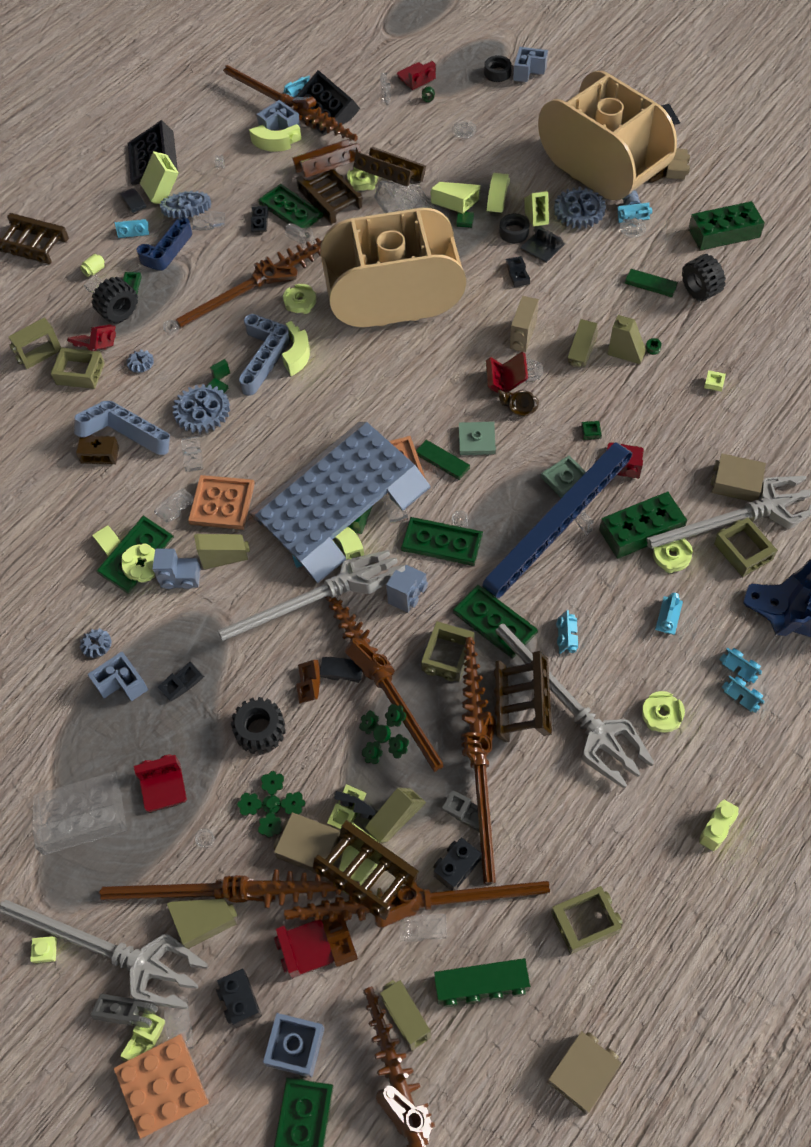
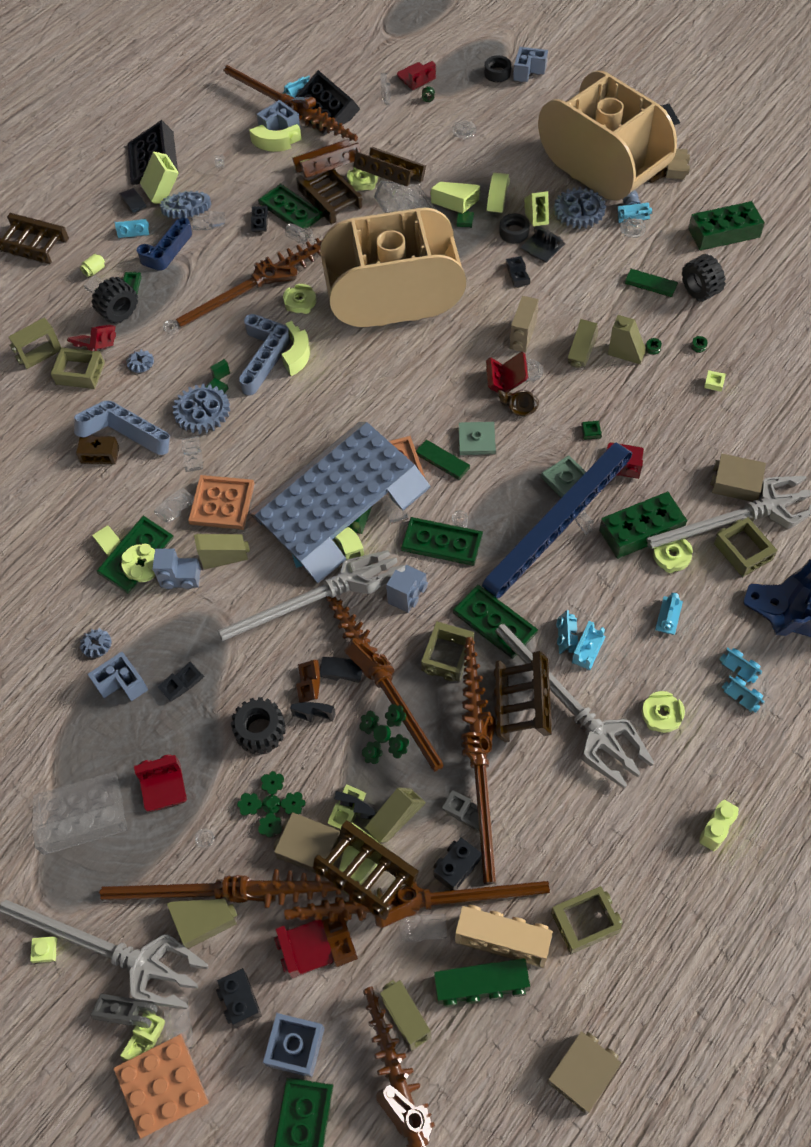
none -> black slope [290,702,336,722]
none -> tan brick [455,905,553,968]
none -> medium azure hinge [572,621,606,670]
none -> dark green bush [691,336,708,353]

